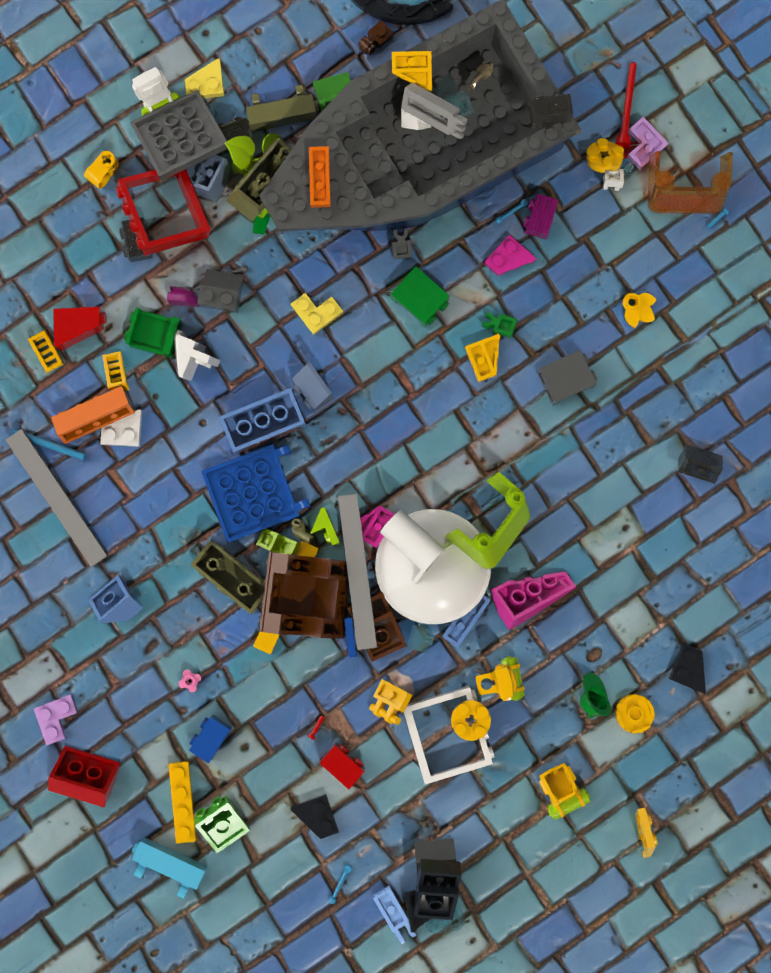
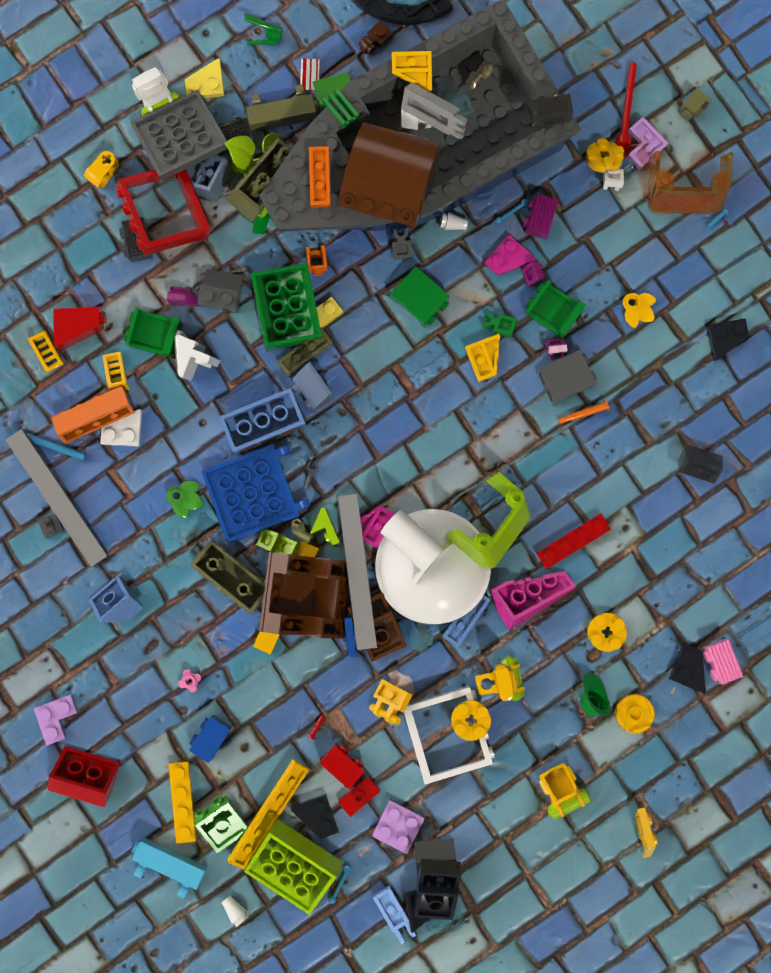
none -> dark grey tile [38,513,65,539]
none -> bright green plate [166,481,204,518]
none -> white cone [221,895,249,927]
none -> yellow tile [227,759,310,870]
none -> green plant [244,13,283,46]
none -> lime slope [244,819,344,915]
none -> green slope [251,263,322,352]
none -> olive tile [277,328,334,378]
none -> sticker [300,59,320,90]
none -> dark grey hand [304,461,319,489]
none -> orange window [306,245,328,276]
none -> green tile [321,88,360,129]
none -> reddish brown slope [337,122,441,227]
none -> red plate [338,775,380,817]
none -> lavender plate [372,799,425,854]
none -> white cone [439,212,468,230]
none -> magenta tile [521,260,547,287]
none -> green panel [525,279,586,338]
none -> red plate [536,513,611,570]
none -> magenta tile [545,338,567,361]
none -> orange piece [558,400,609,424]
none -> yellow plate [587,613,627,652]
none -> olive brick [678,88,712,121]
none -> bright pink brick [703,639,744,684]
none -> black wing [707,318,749,361]

